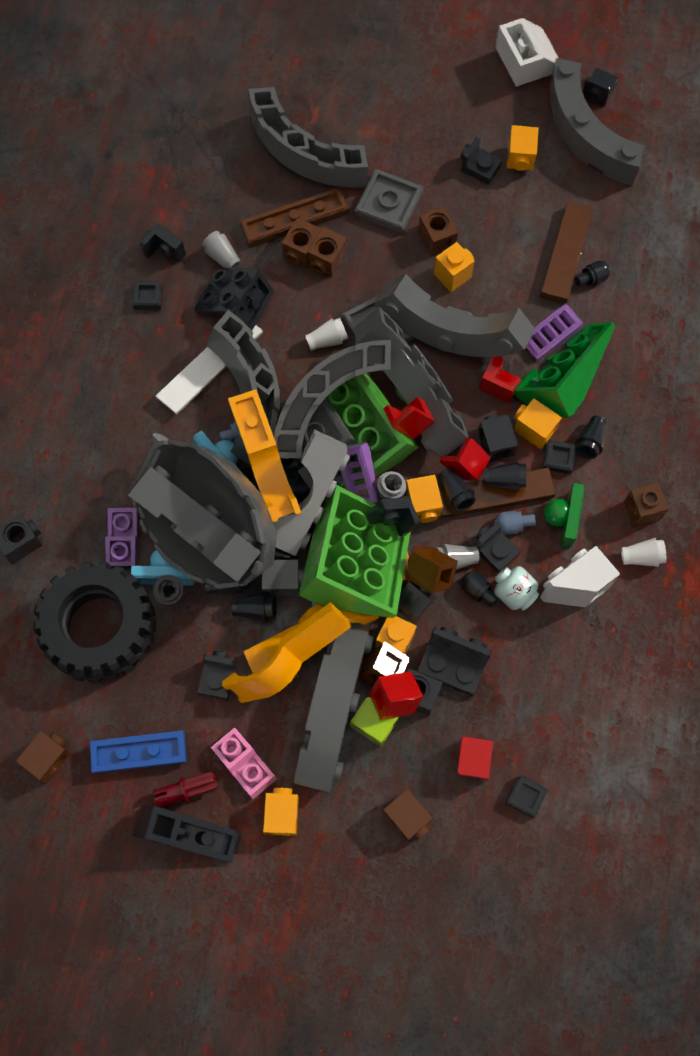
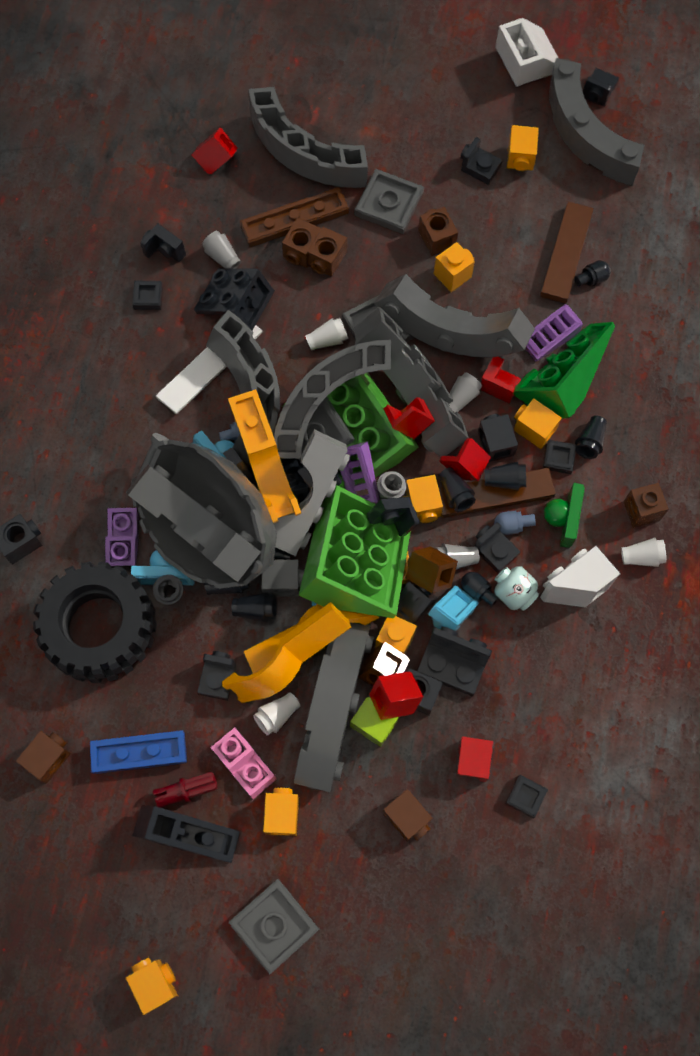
none -> light orange brick [126,957,178,1015]
none -> red panel [192,127,238,175]
none -> black tile [223,448,255,483]
none -> dark grey tile [228,879,320,974]
none -> white cone [253,692,301,735]
none -> medium azure tile [428,586,479,631]
none -> light grey cone [449,372,482,413]

